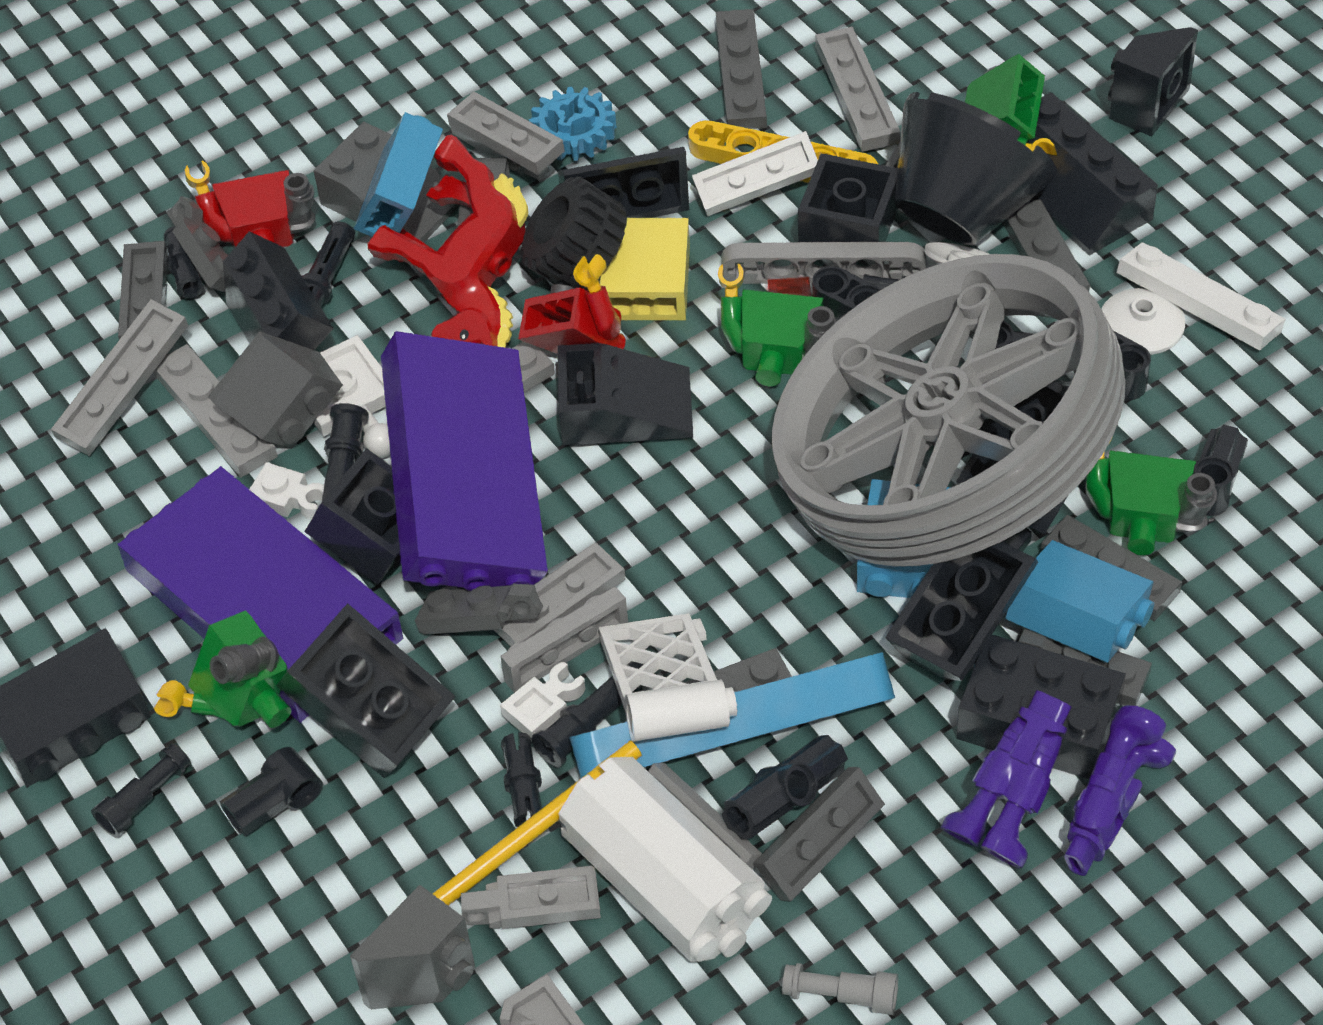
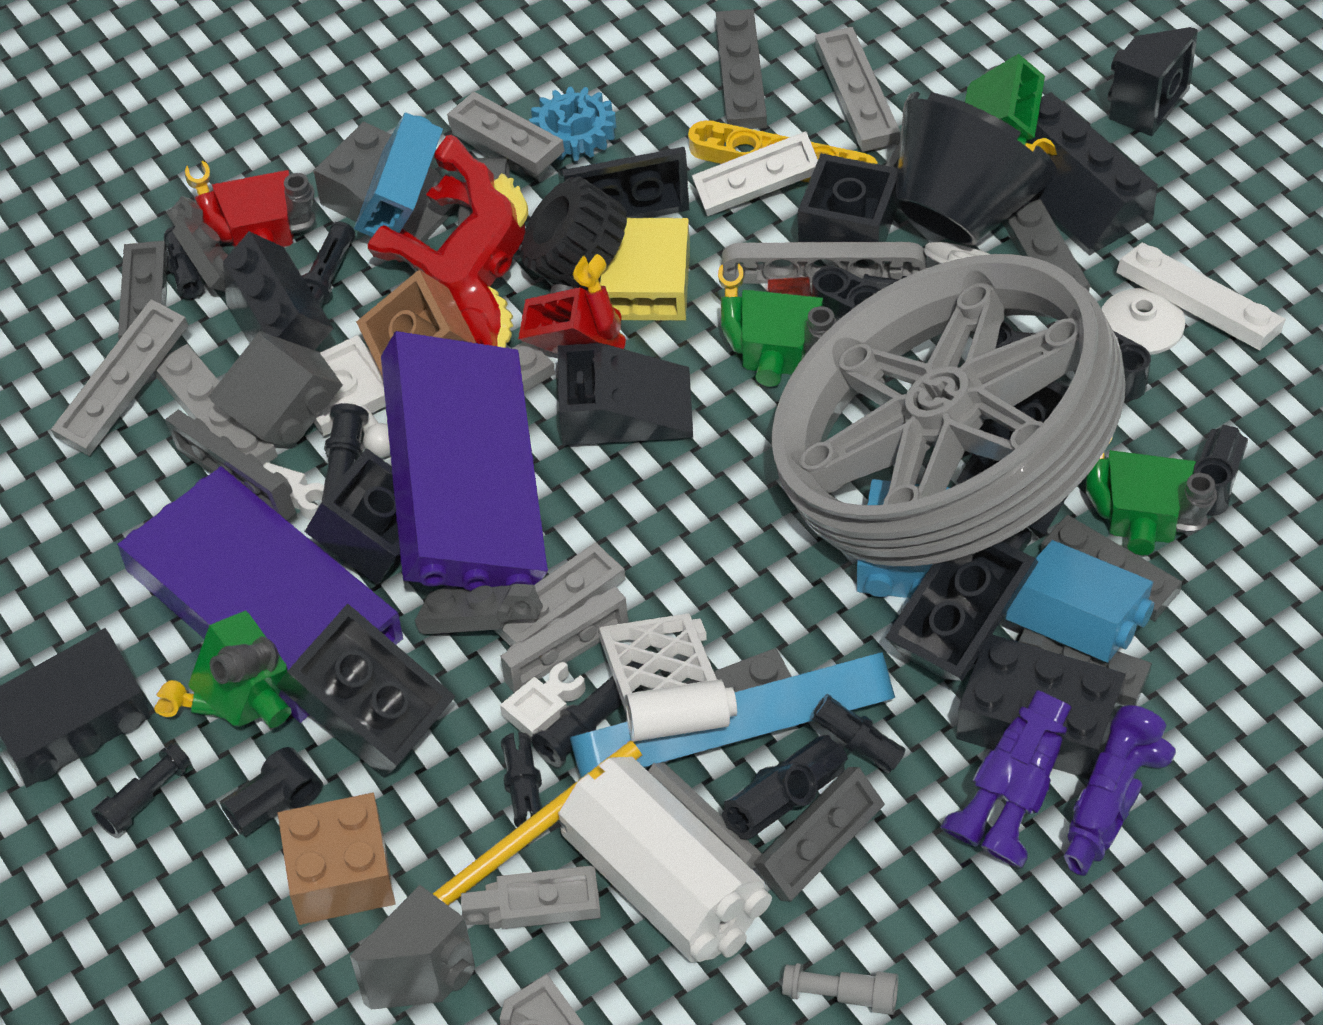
none -> dark grey plate [165,409,296,520]
none -> medium nougat brick [277,792,396,925]
none -> medium nougat brick [356,269,476,377]
none -> black pin [810,694,906,774]

